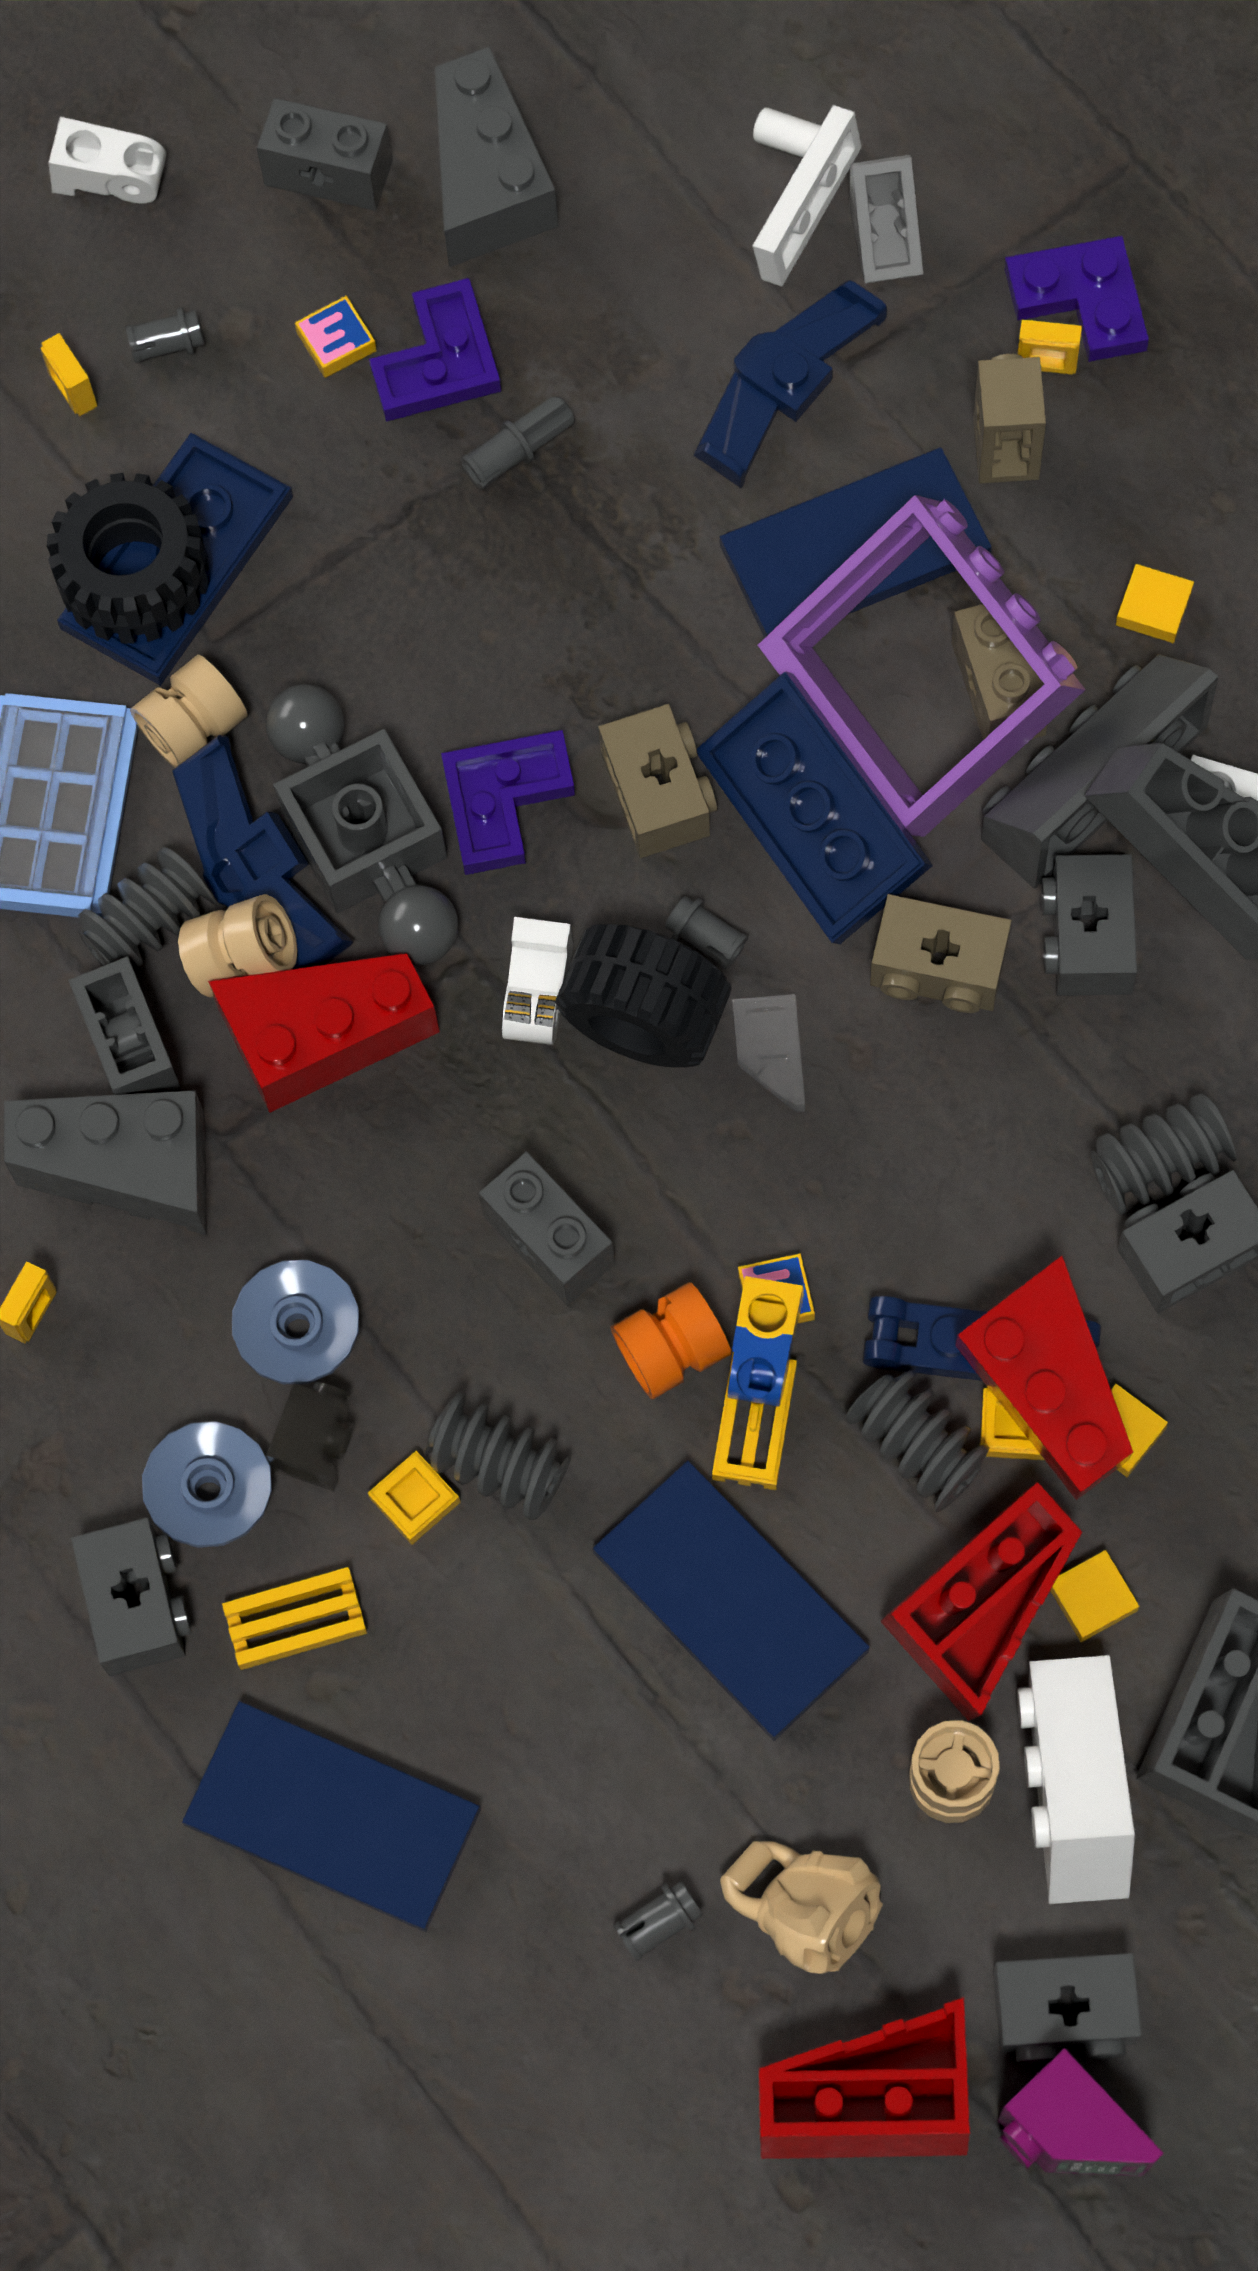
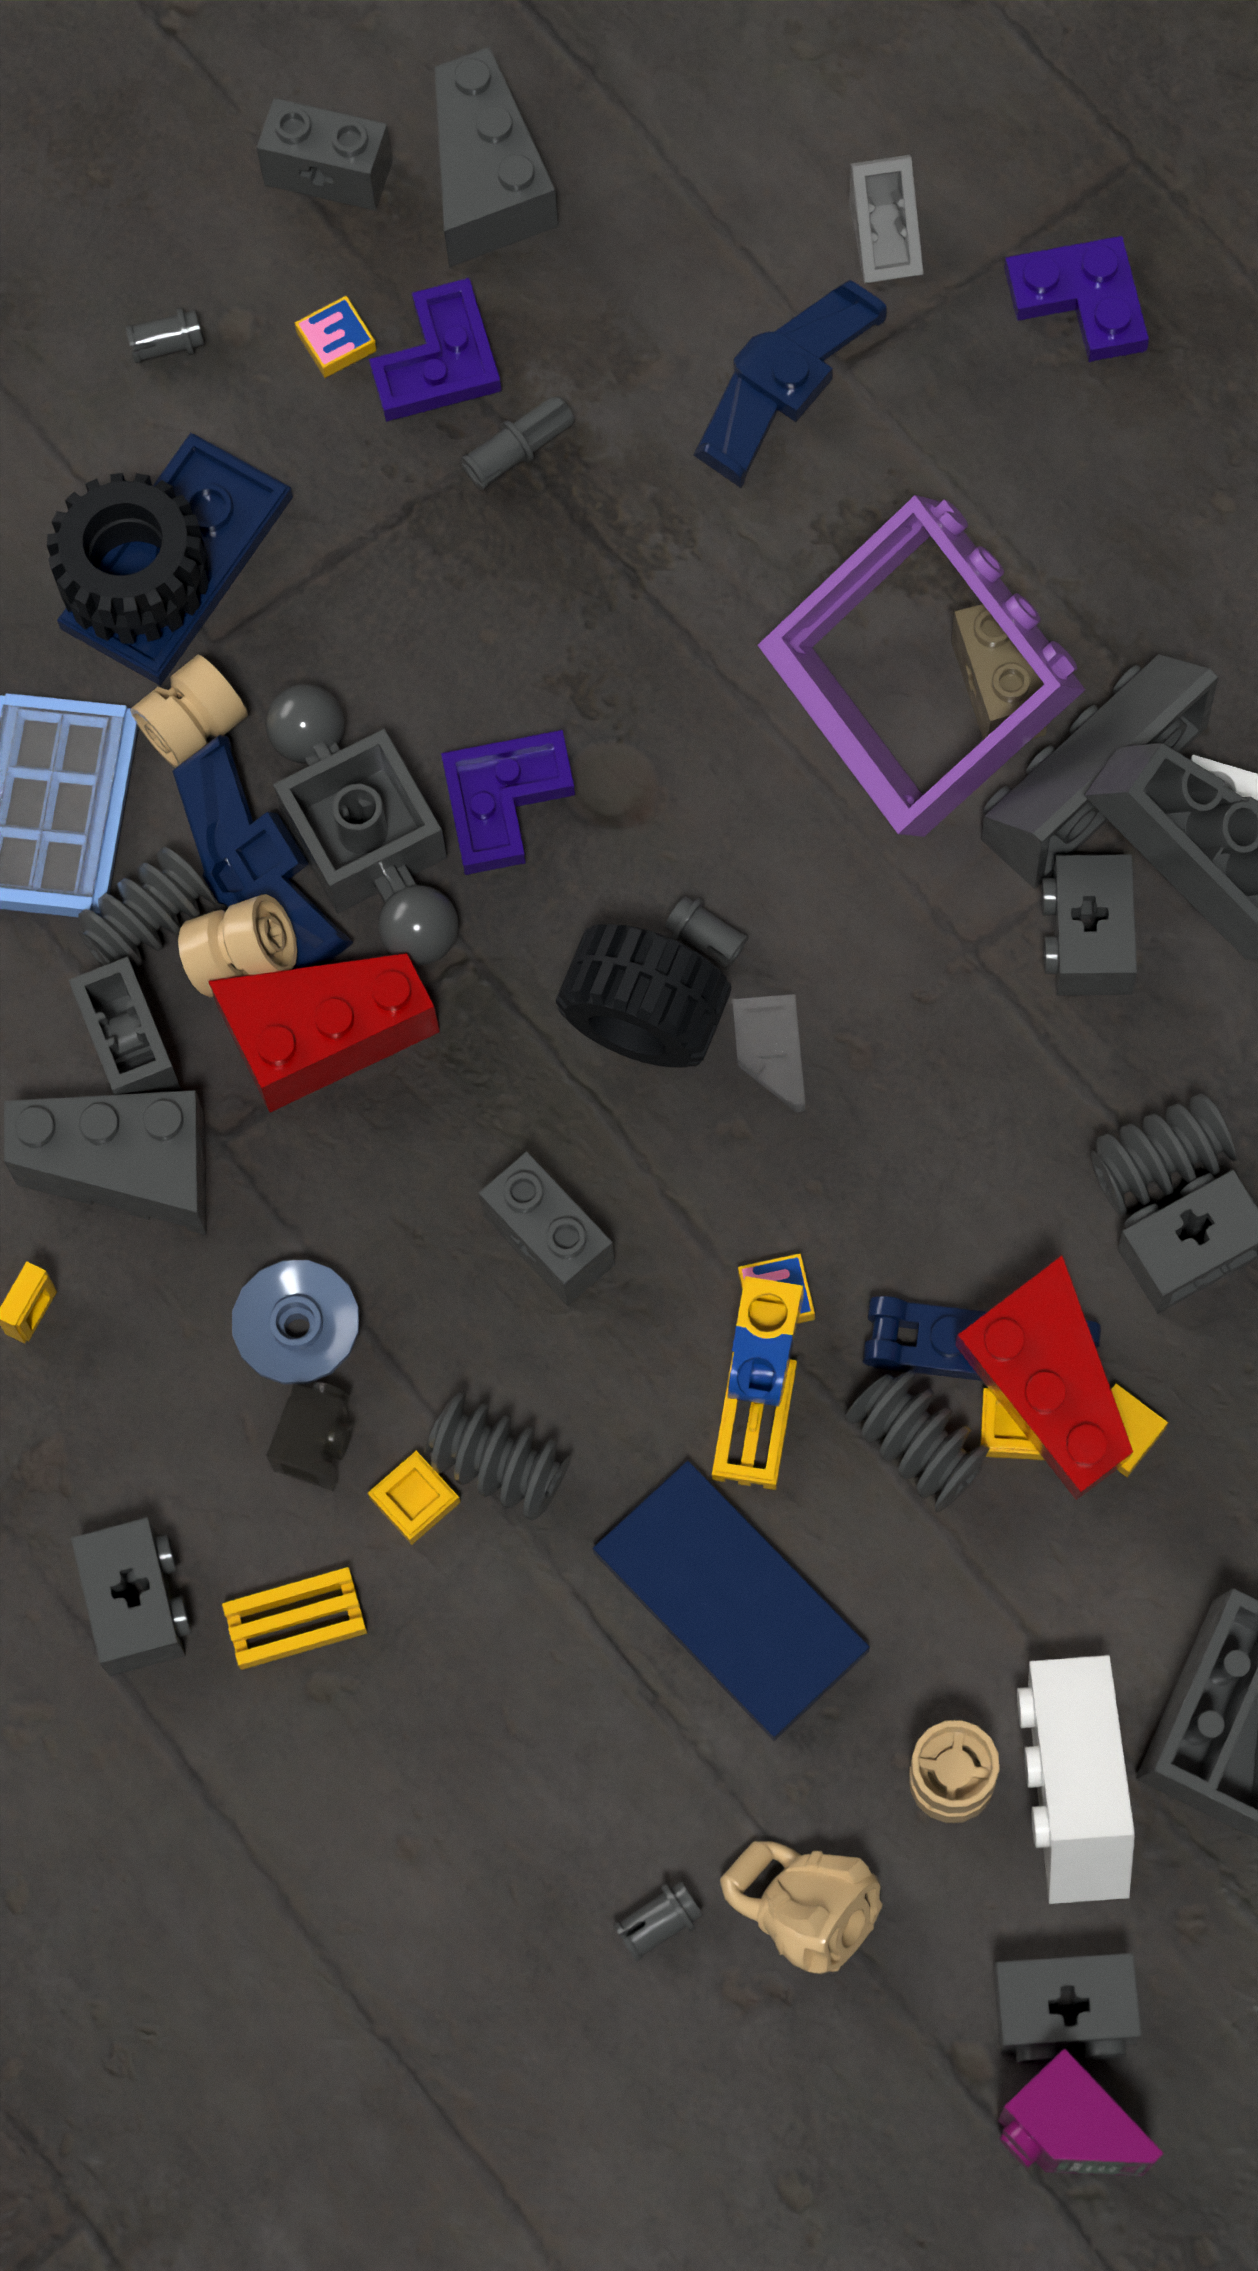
yellow tile [40,333,97,416] -> none
white leg [49,117,167,204] -> none
sand blue dish [142,1421,272,1548] -> none
dark blue tile [182,1701,481,1932] -> none
white leg [502,917,573,1045] -> none
dark tan brick [598,704,718,859] -> none
orange wheel [611,1282,731,1399] -> none
dark blue tile [696,671,933,944] -> none
dark blue tile [720,447,992,638] -> none
white piece [753,105,862,286] -> none
red wedge [759,1997,970,2159] -> none
dark tan brick [870,894,1012,1013] -> none
red wedge [880,1482,1082,1721] -> none
dark tan brick [973,354,1046,483] -> none
yellow tile [1018,320,1082,375] -> none
yellow tile [1050,1550,1140,1642] -> none
yellow tile [1116,564,1194,643] -> none

